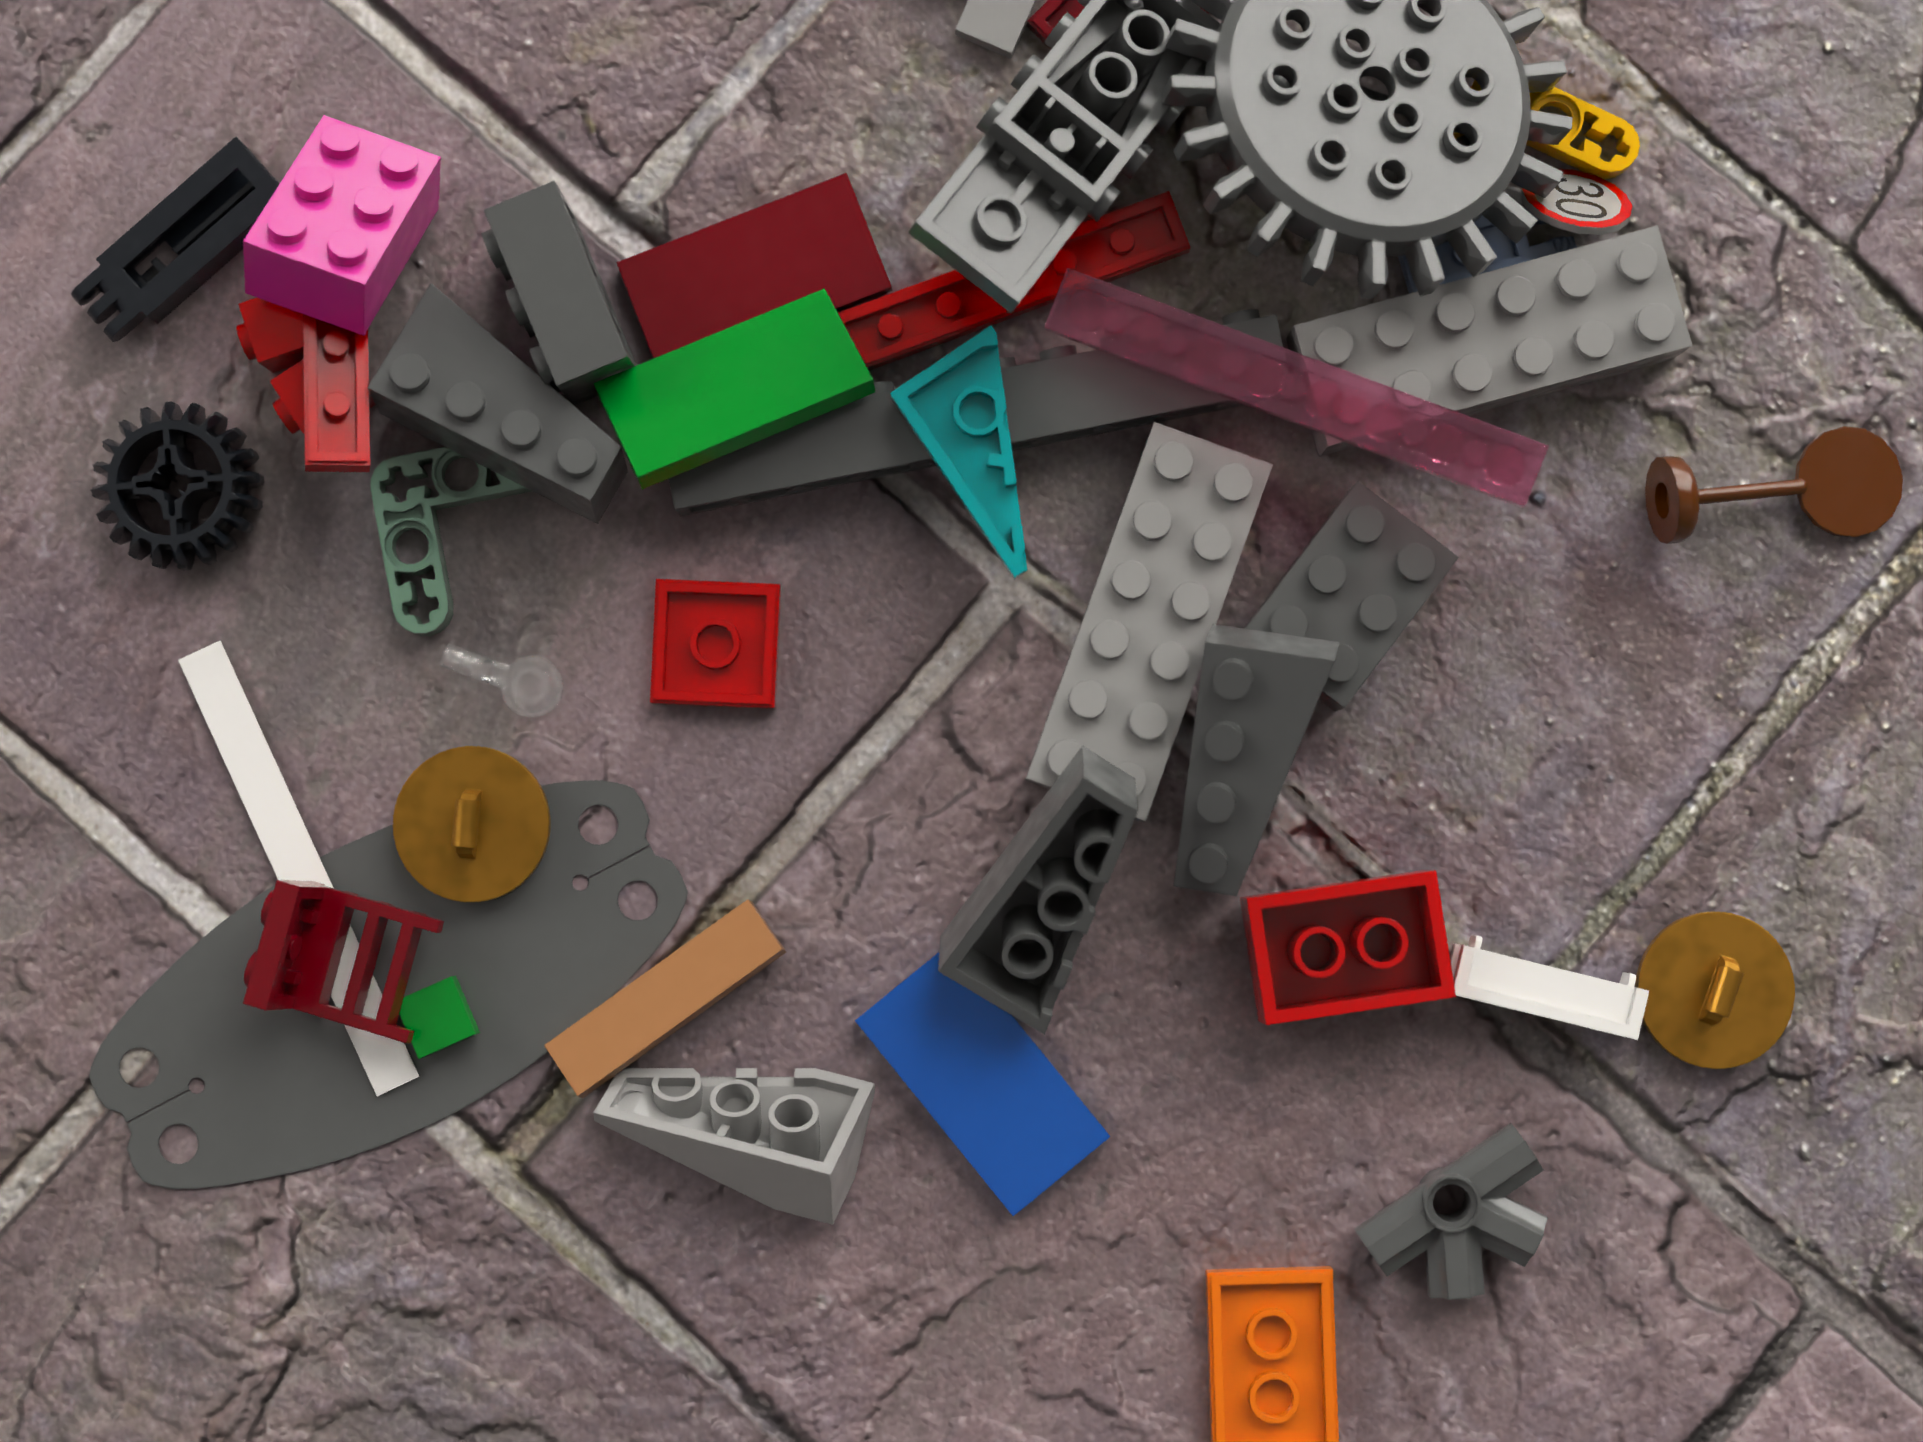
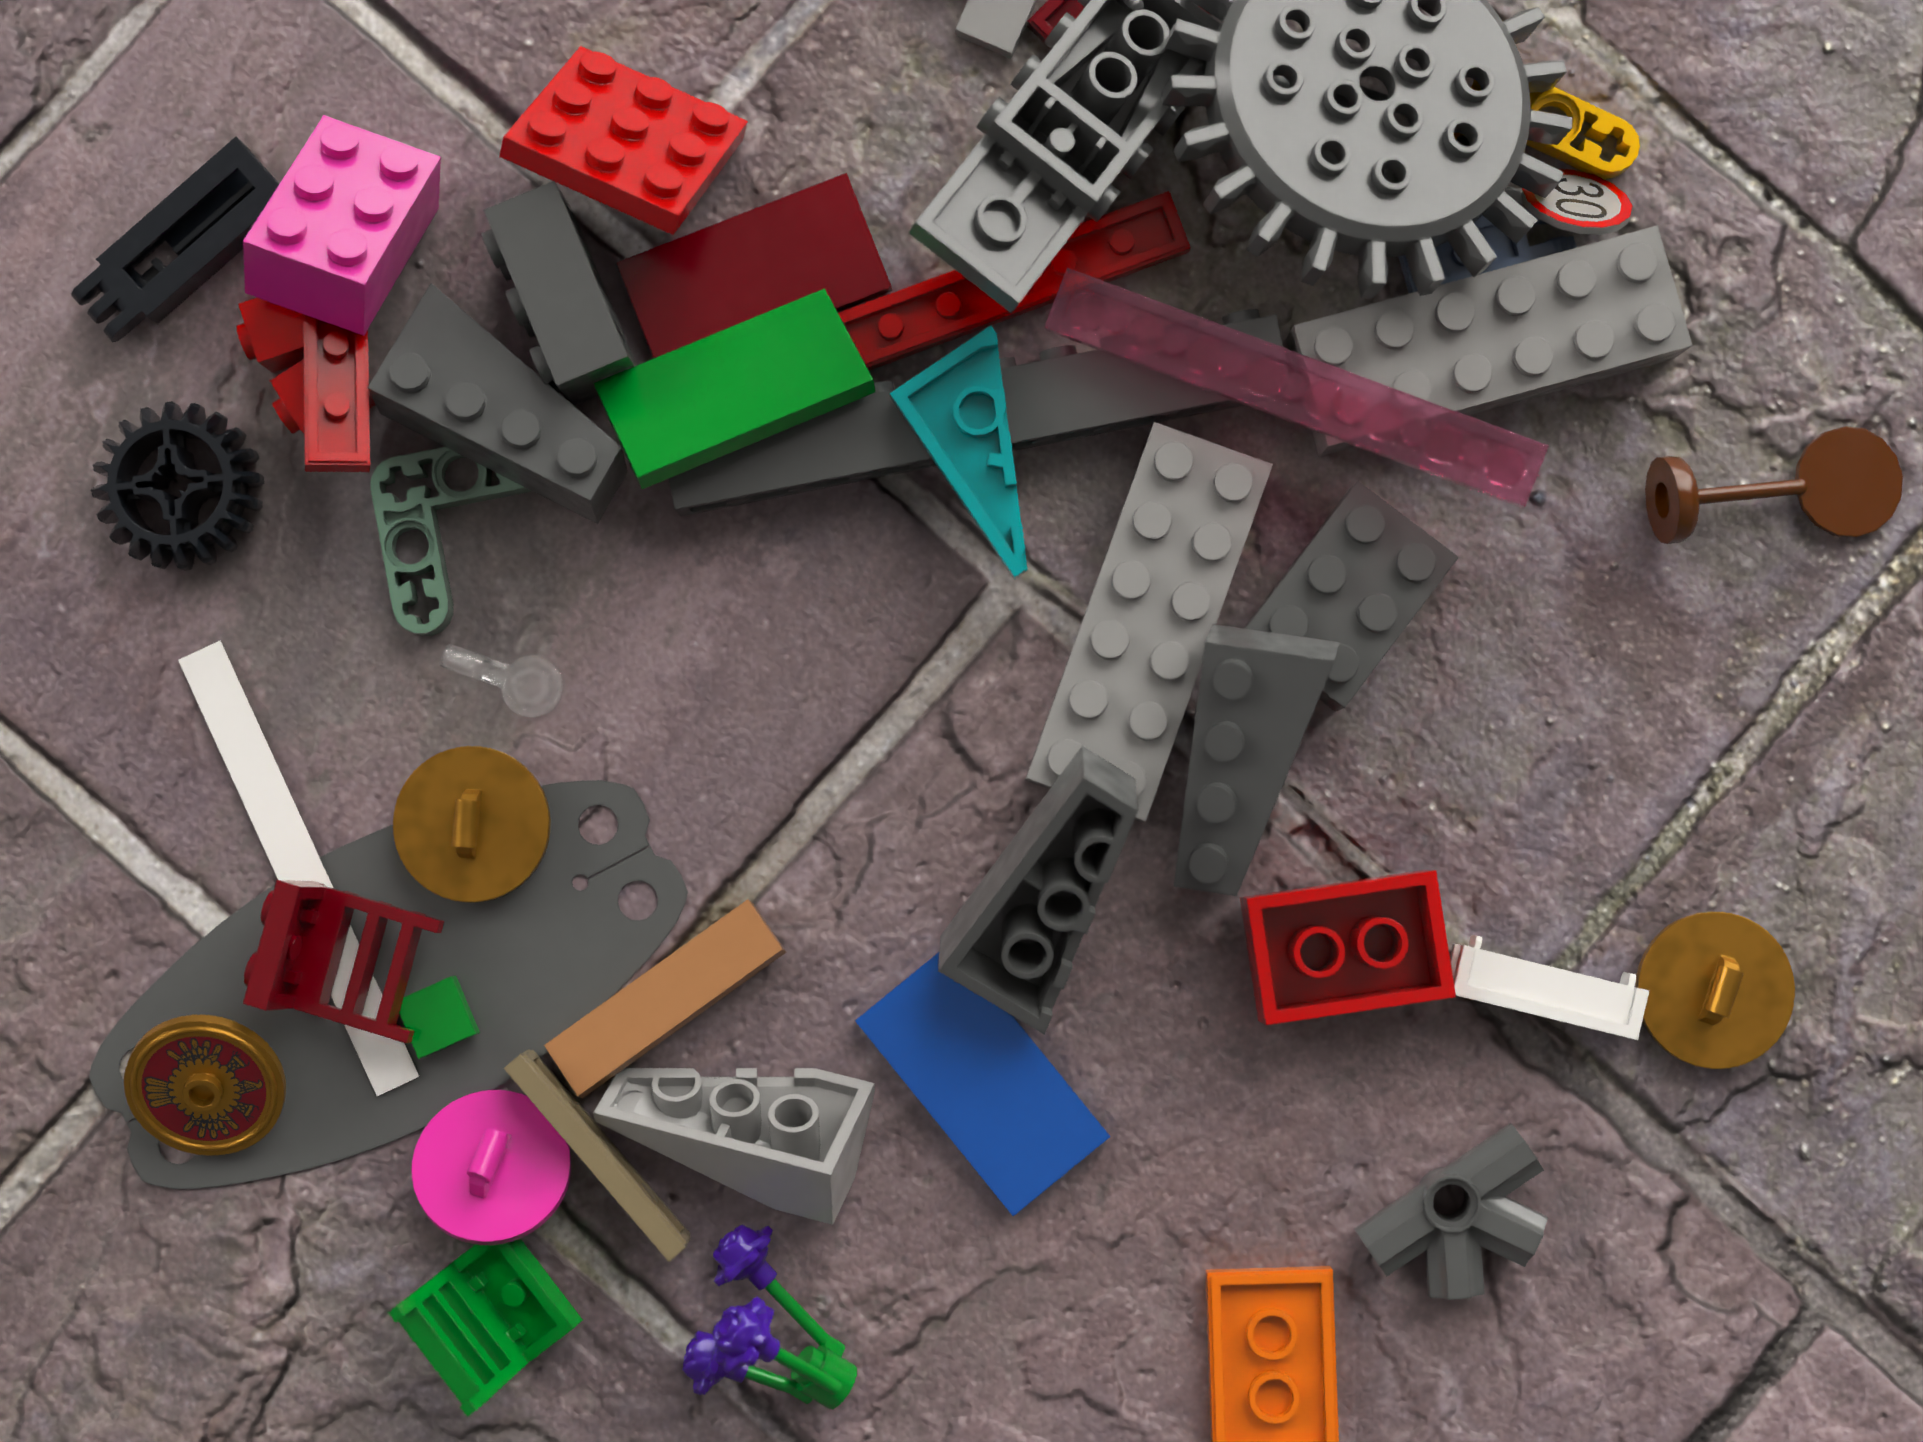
red tile [650,579,781,709] -> none
none -> pearl gold shield [124,1015,286,1156]
none -> green plate [388,1238,583,1417]
none -> dark pink shield [412,1090,572,1245]
none -> plate [499,46,748,235]
none -> dark tan tile [503,1049,691,1262]
none -> dark purple plant [682,1225,857,1409]

